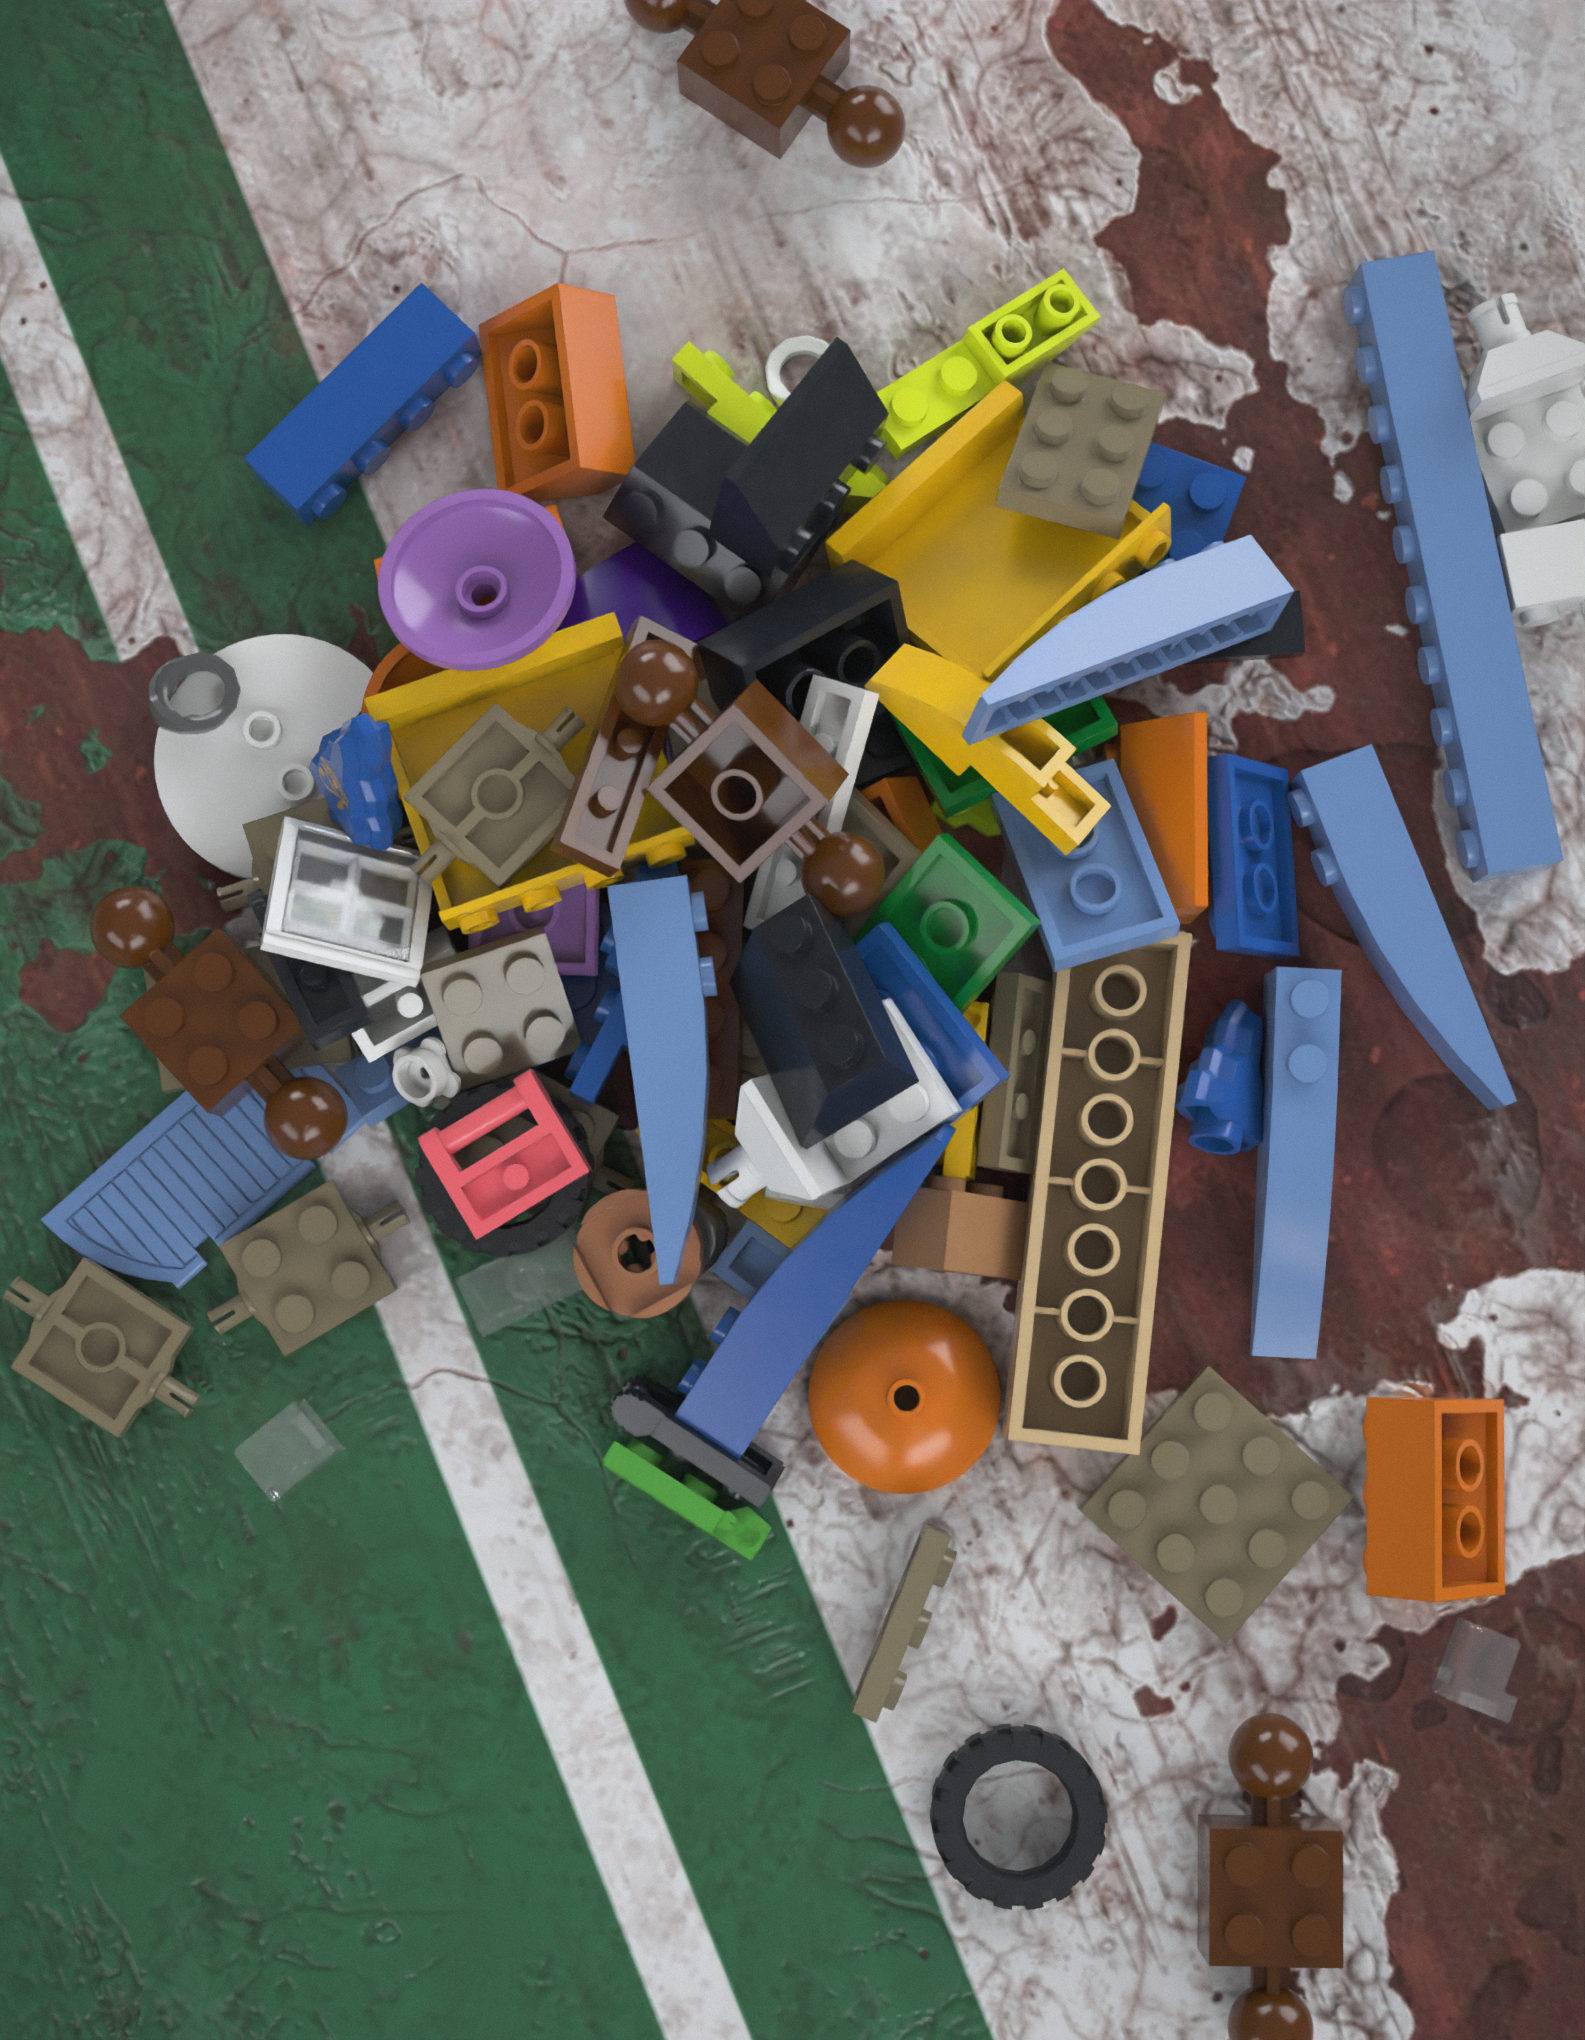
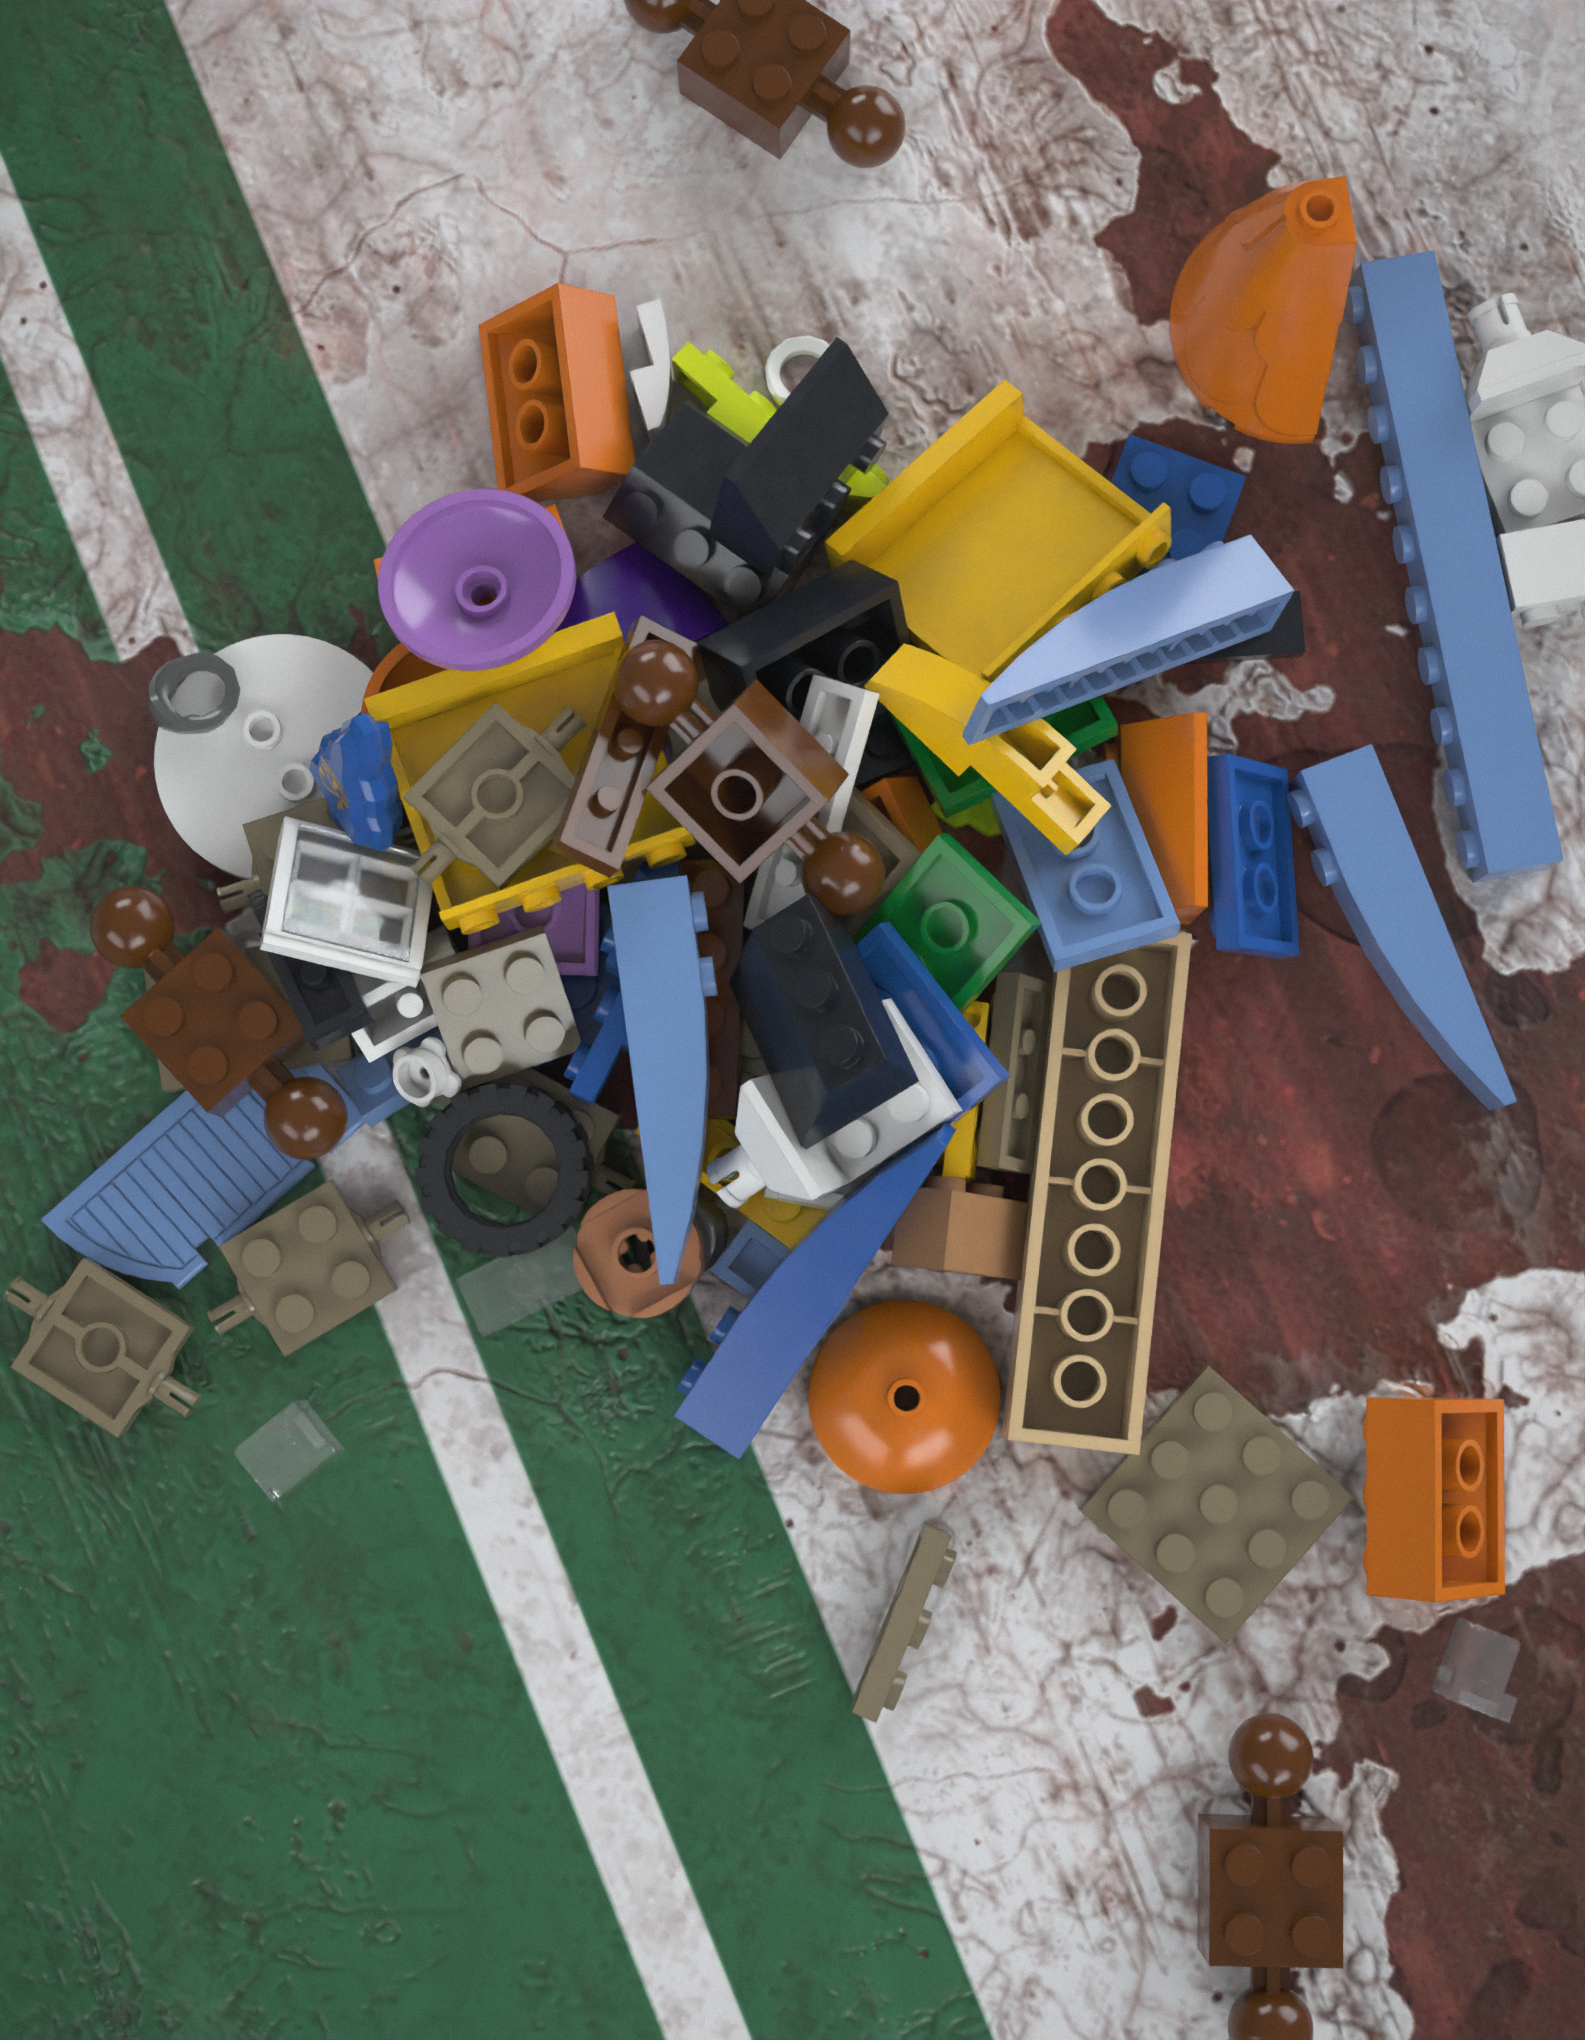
blue brick [244,282,482,527] -> none
coral plate [418,1069,592,1240] -> none
bright green hinge [601,1437,772,1561] -> none
black hinge [609,1374,785,1508] -> none
neon yellow slope [877,268,1101,460] -> none
black tyre [930,1724,1108,1910] -> none
dark tan plate [995,362,1166,540] -> none
blue rock [1175,1000,1264,1155] -> none
medium blue slope [1250,966,1342,1359] -> none
none -> white slope [630,299,673,445]
none -> orange cone [1169,176,1357,444]

